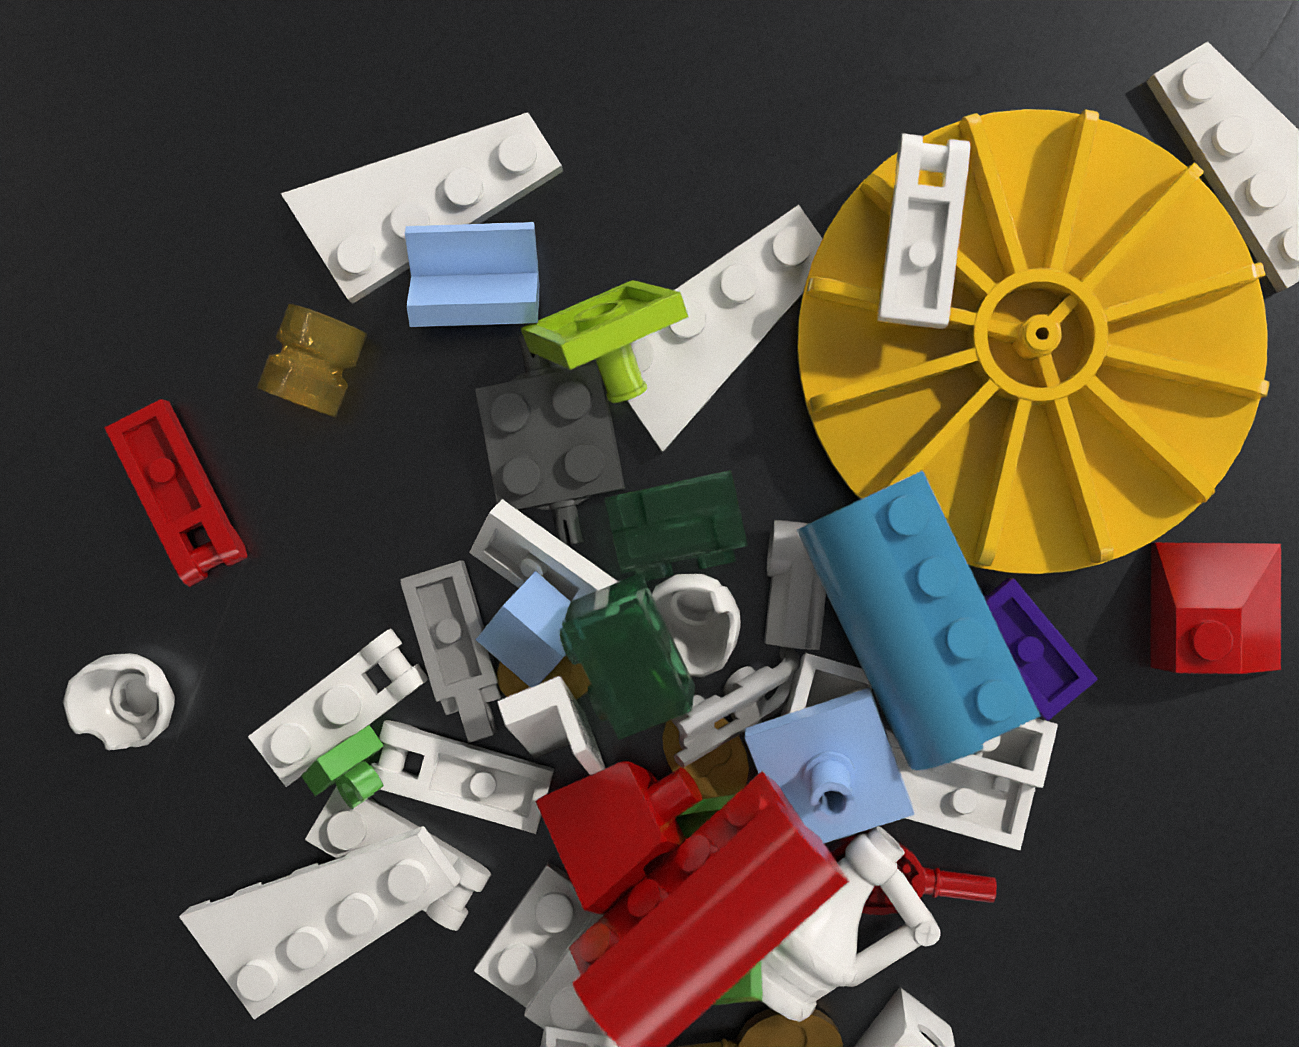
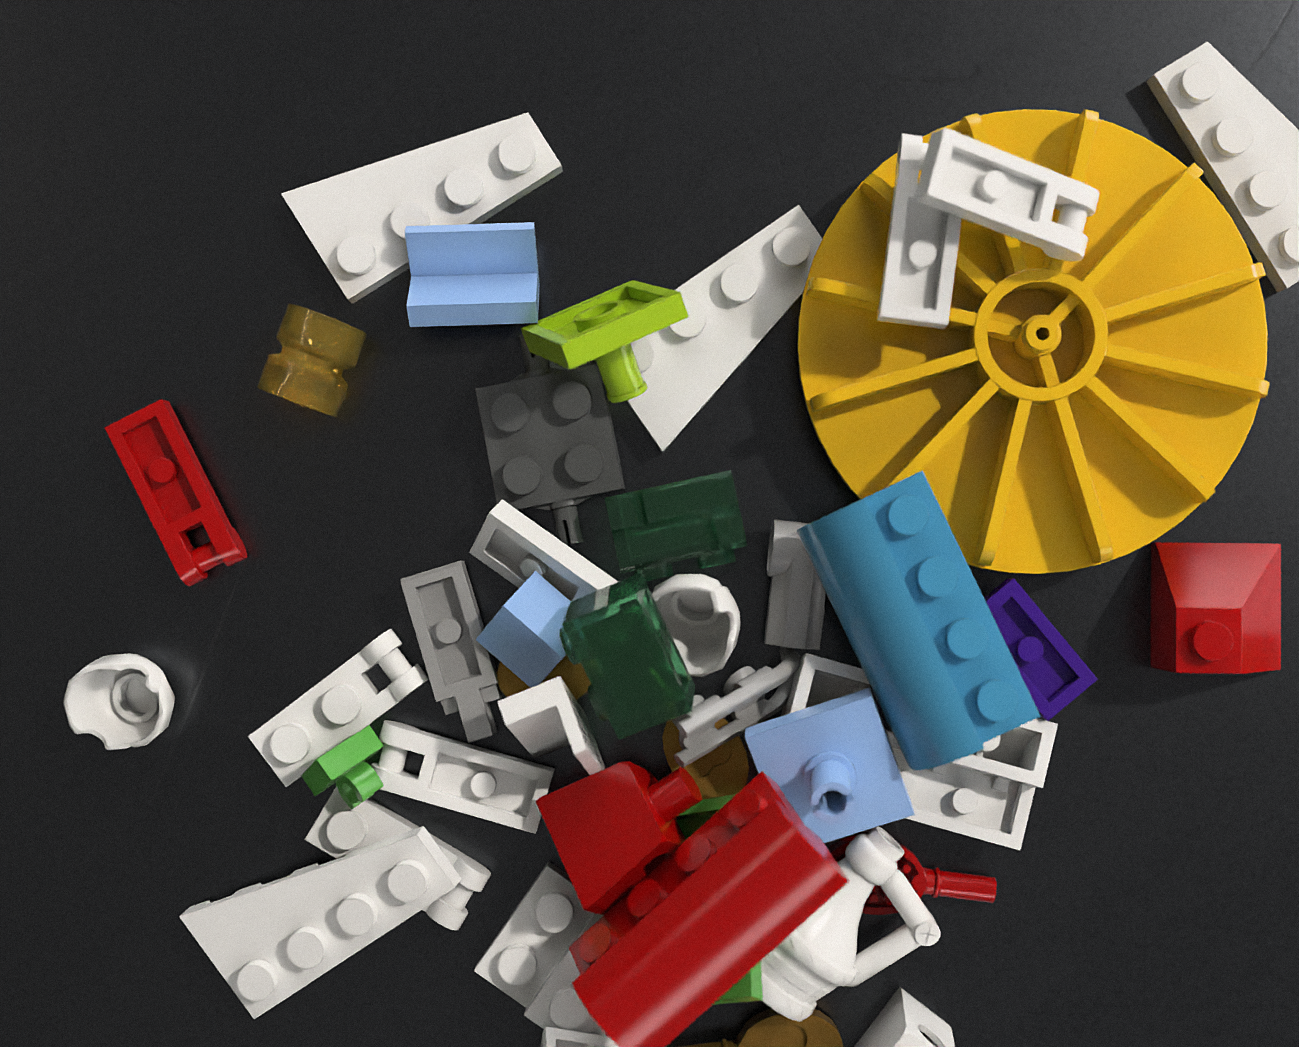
none -> white plate [914,128,1100,261]

